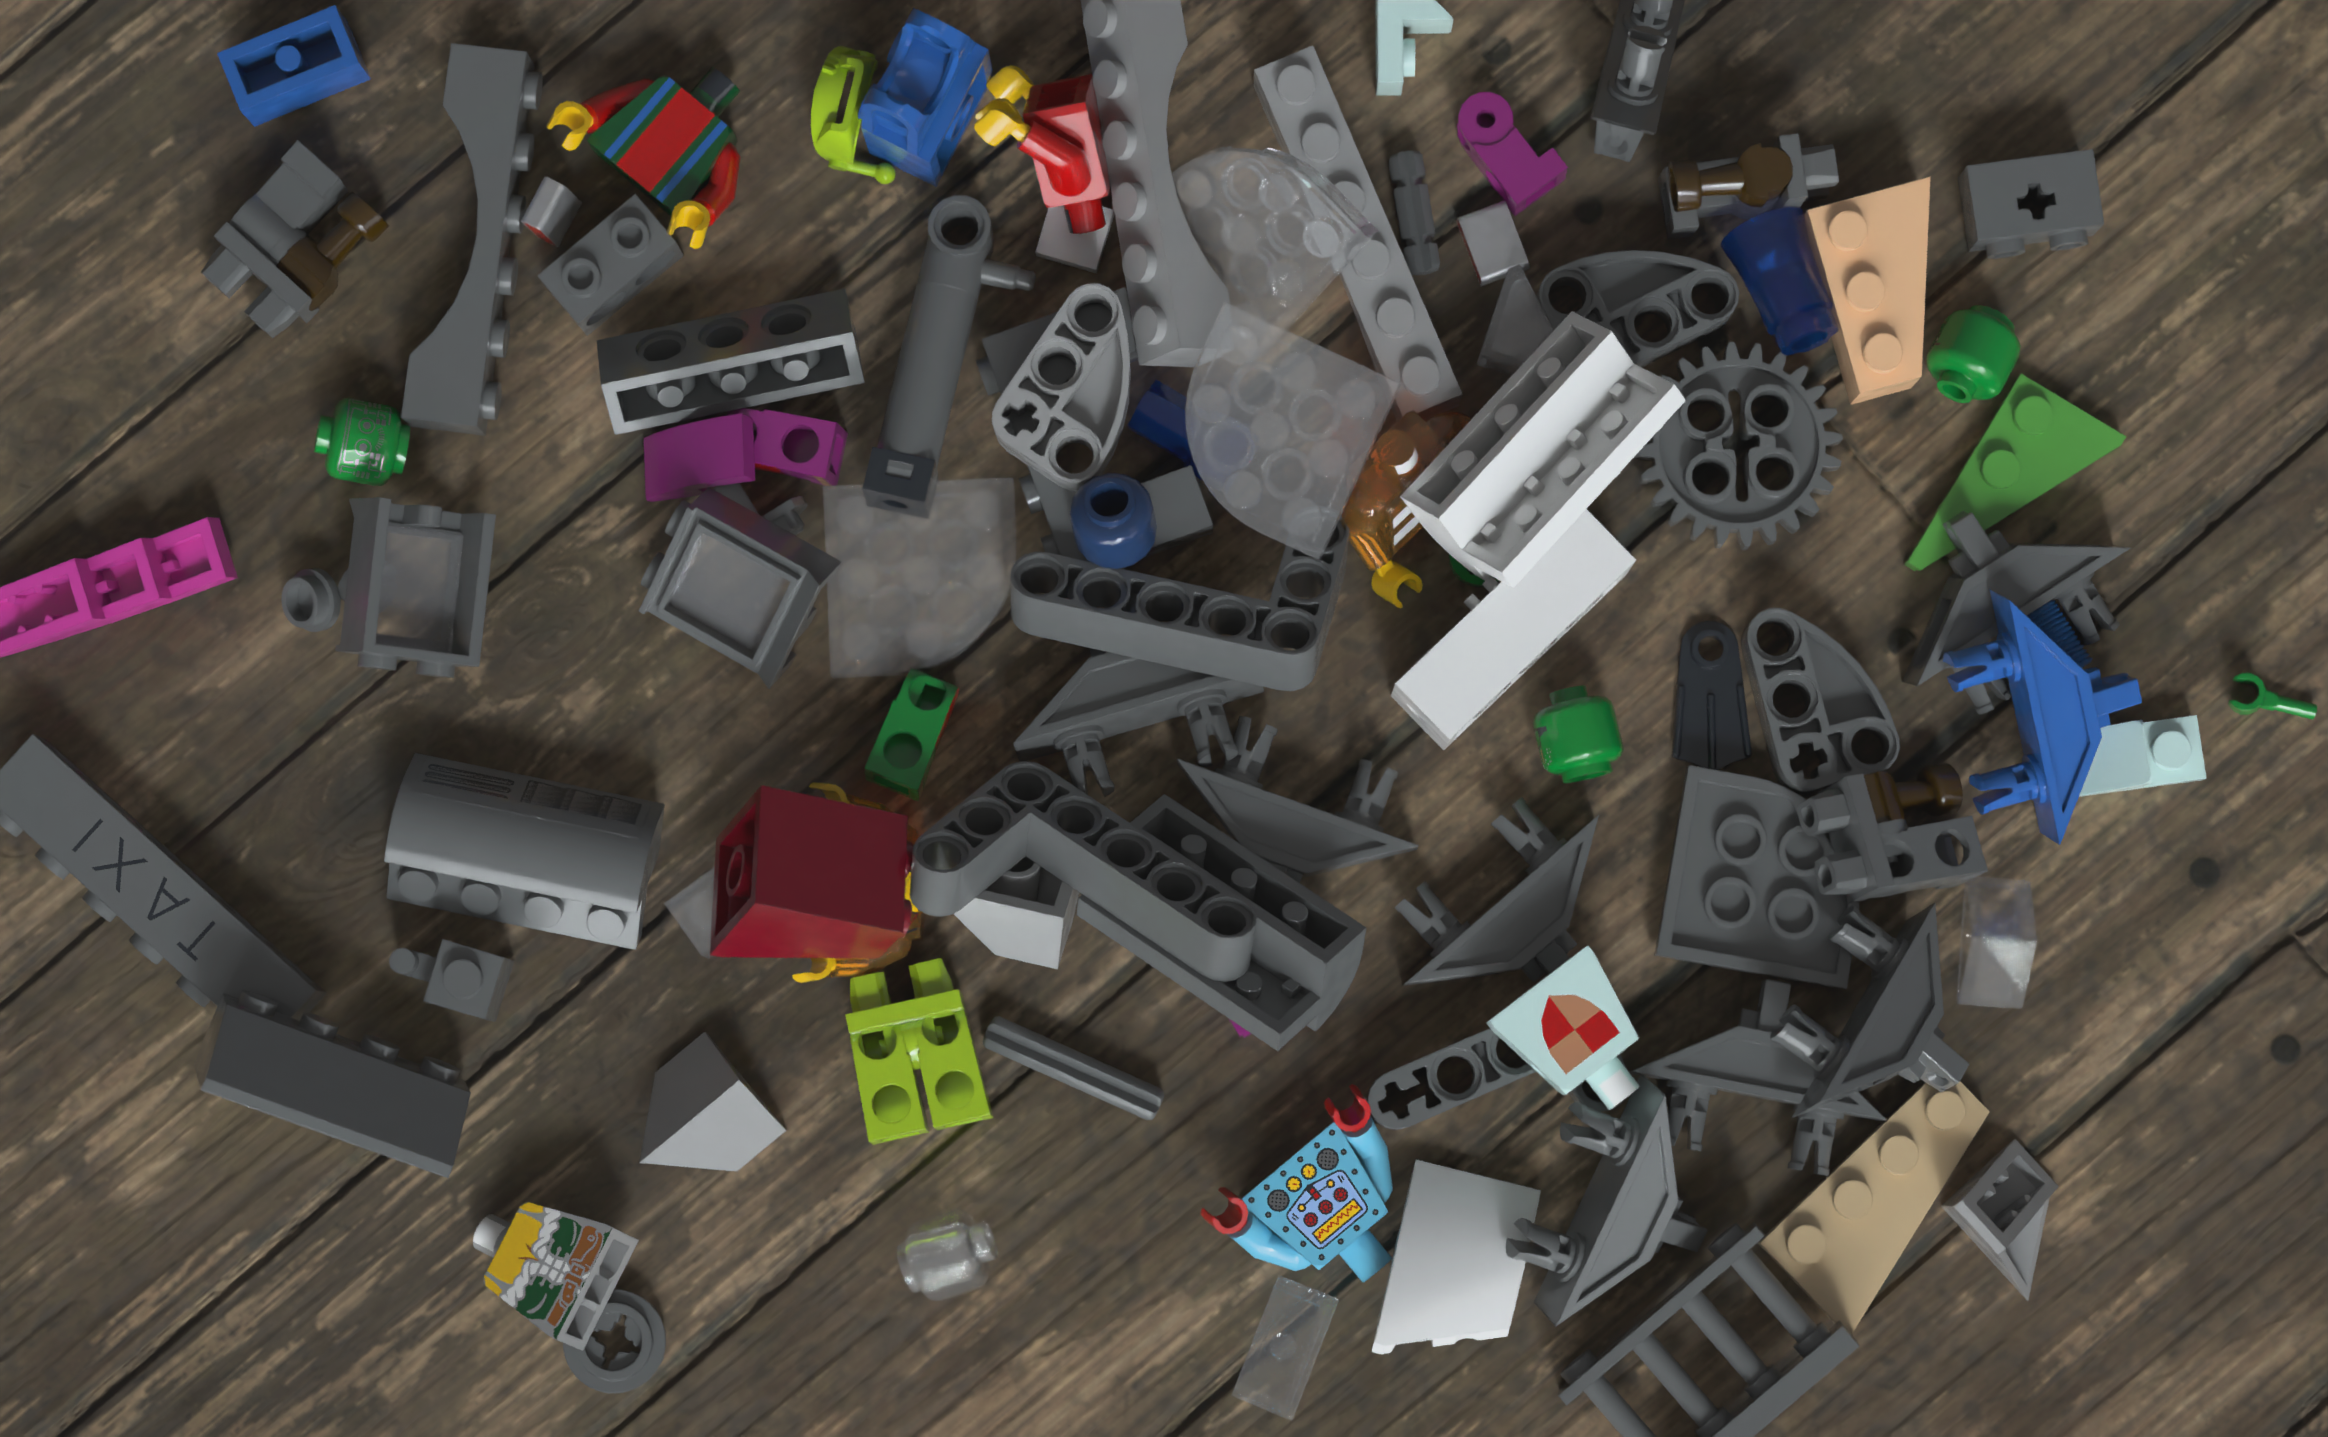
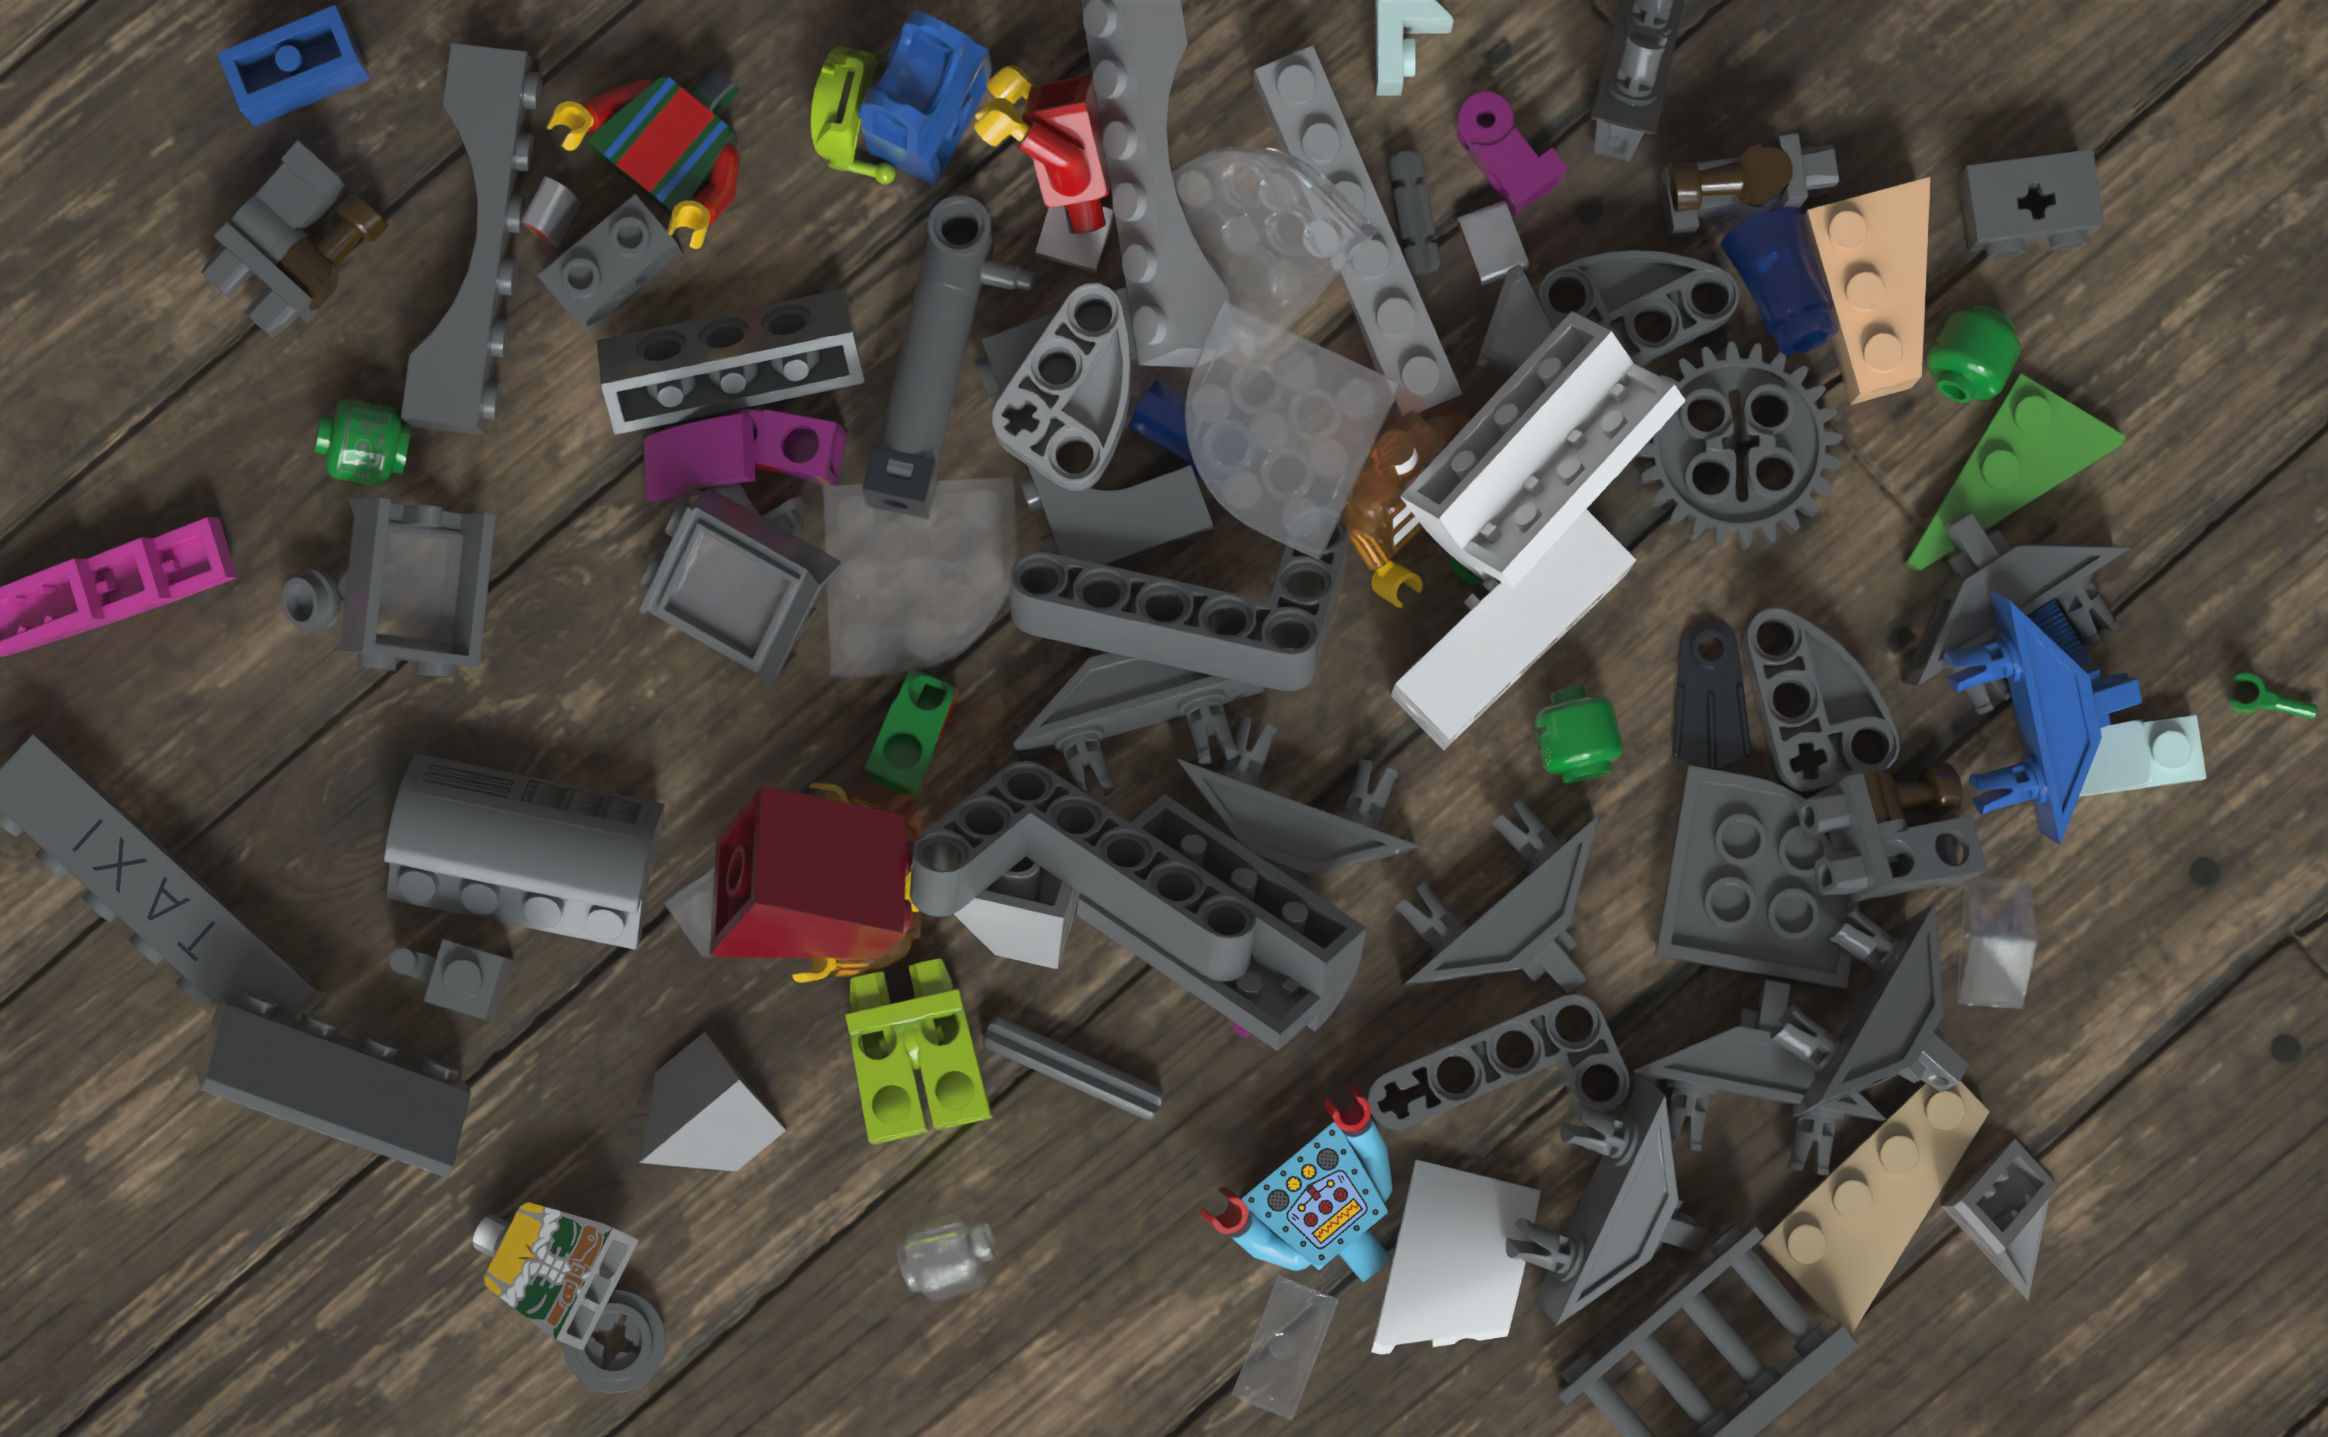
dark blue head [1070,473,1157,569] -> none
light aqua torso [1486,945,1640,1110] -> none

